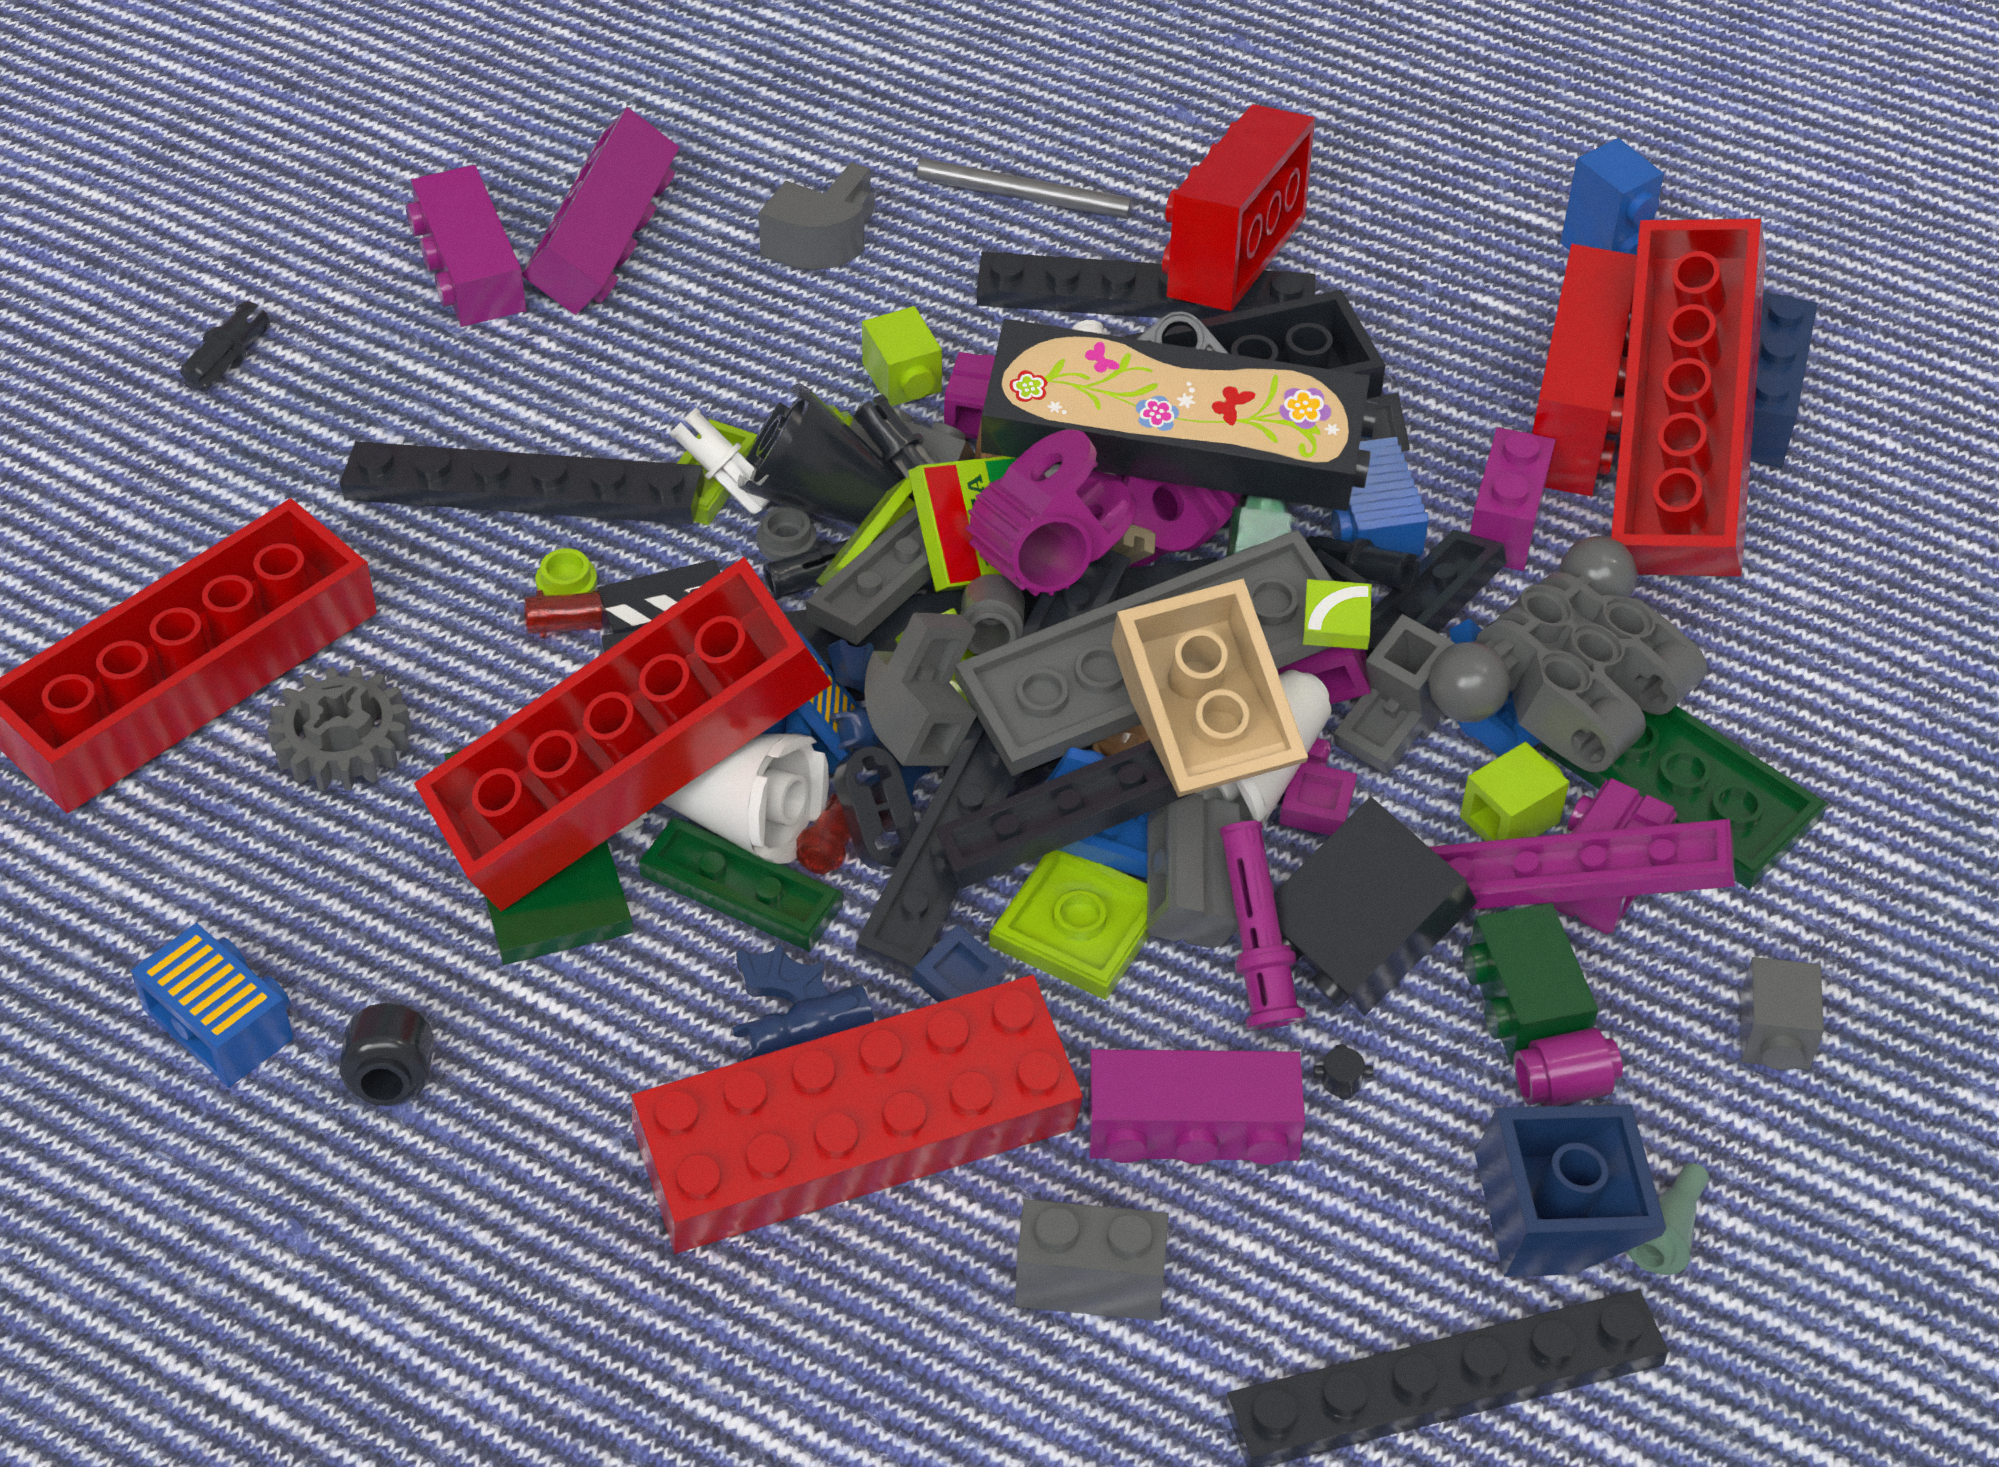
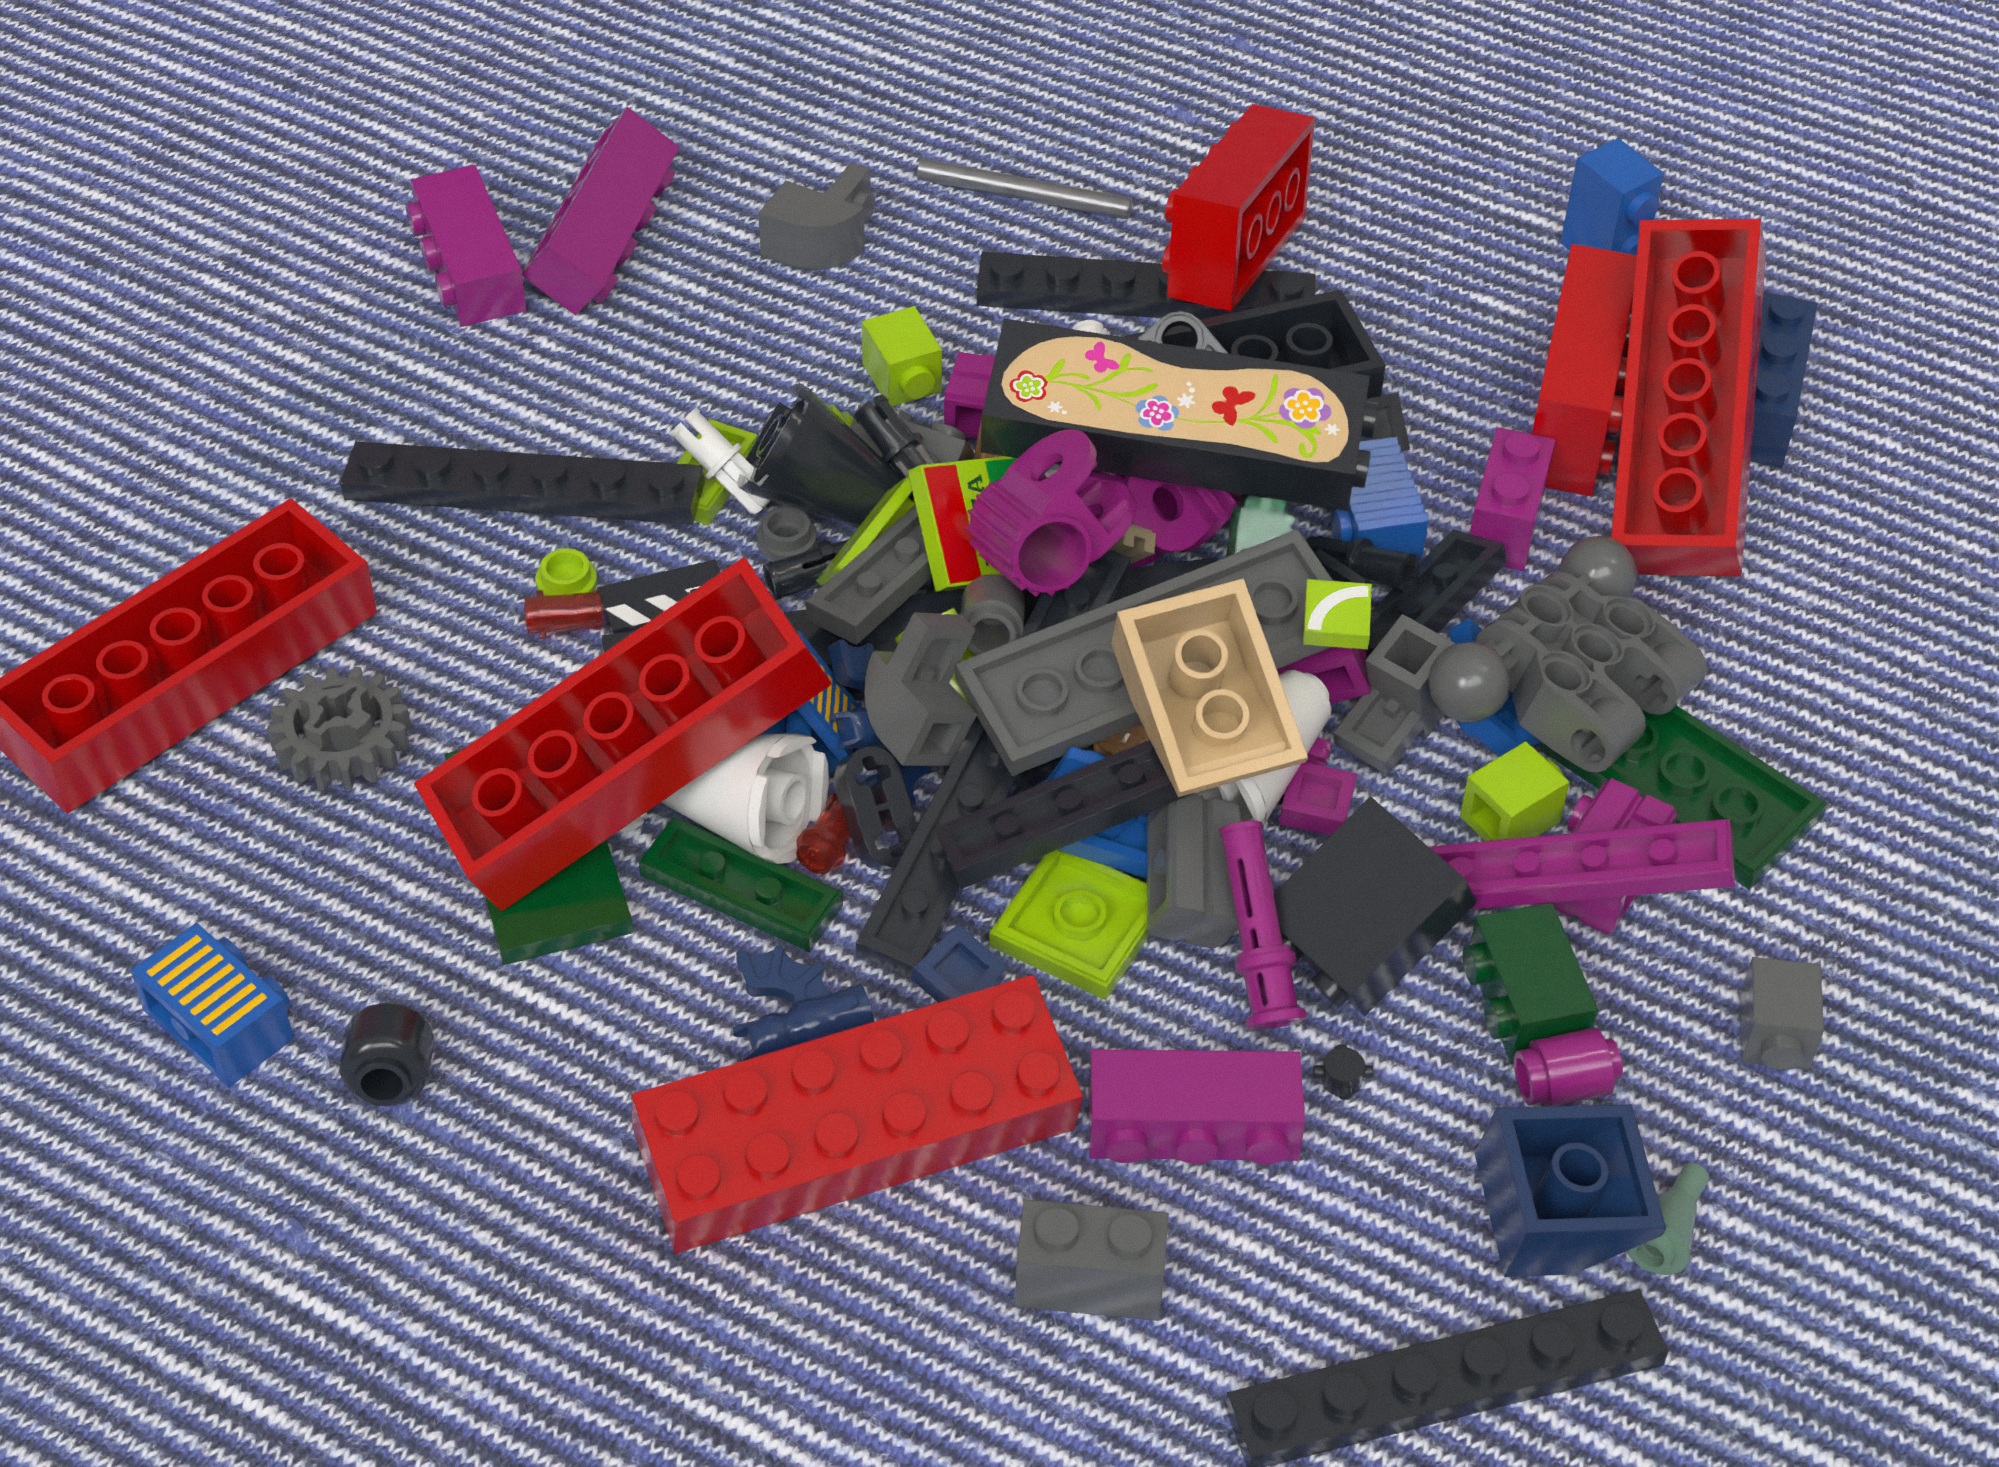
black axle [180,301,270,392] -> none

